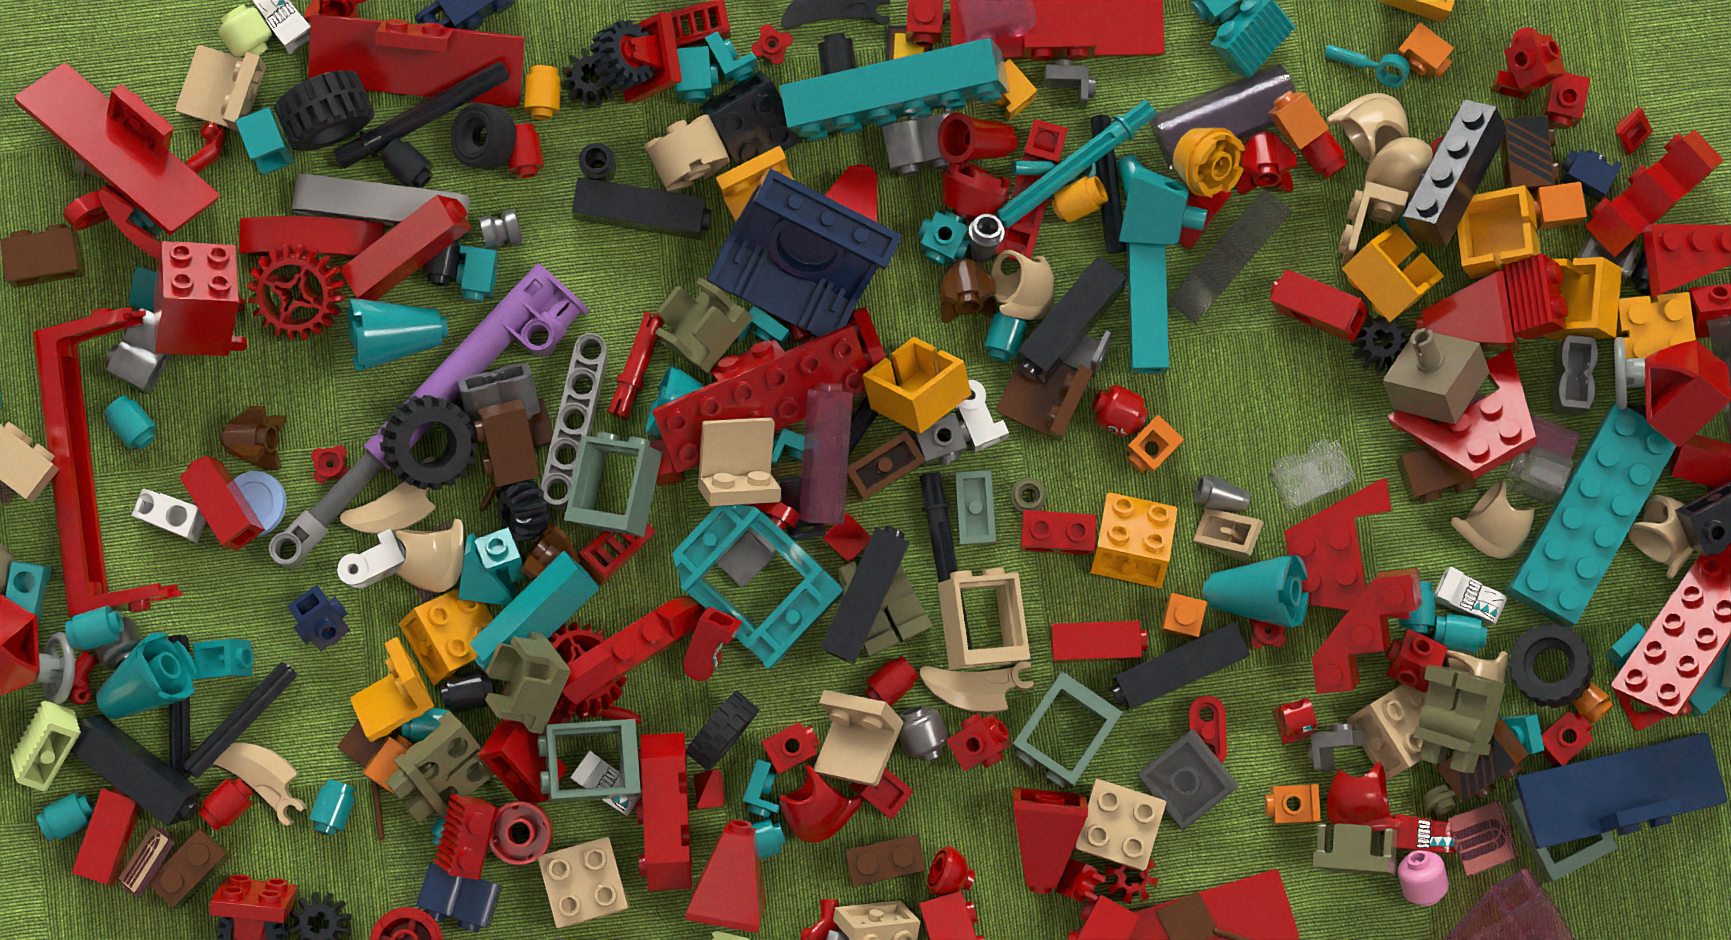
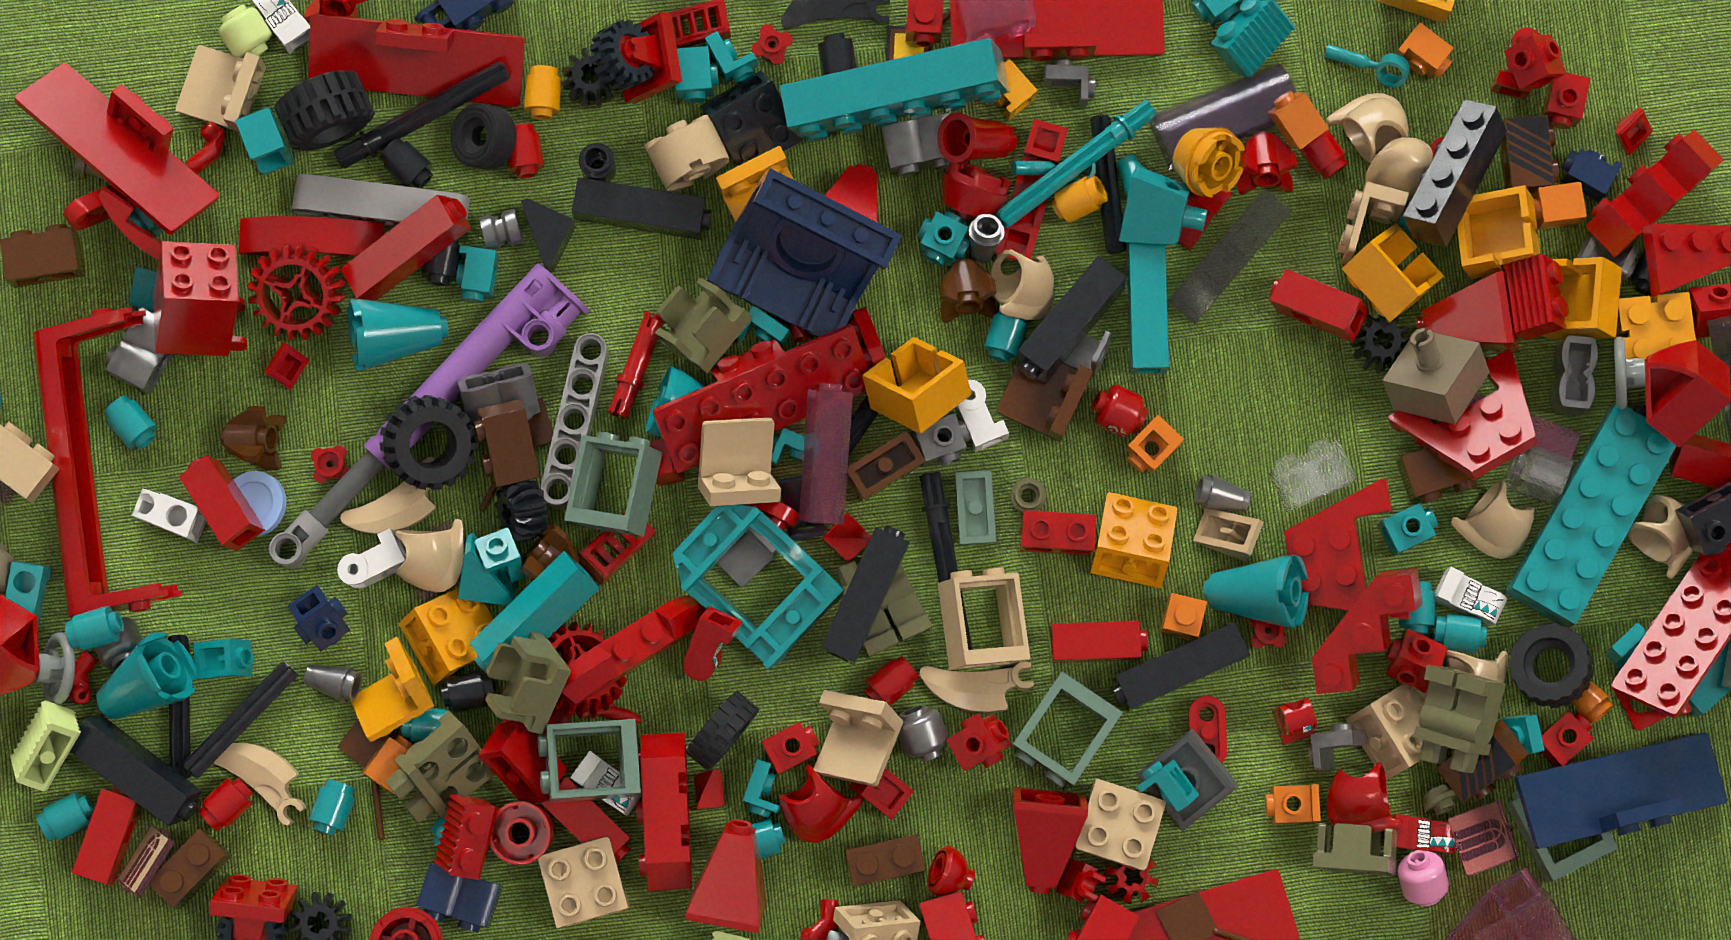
none -> red slope [264,342,309,390]
none -> flat silver cone [304,664,362,702]
none -> black slope [521,198,576,273]
none -> red brick [541,777,632,864]
none -> teal bracket [1136,759,1199,812]
none -> teal brick [1377,503,1438,557]

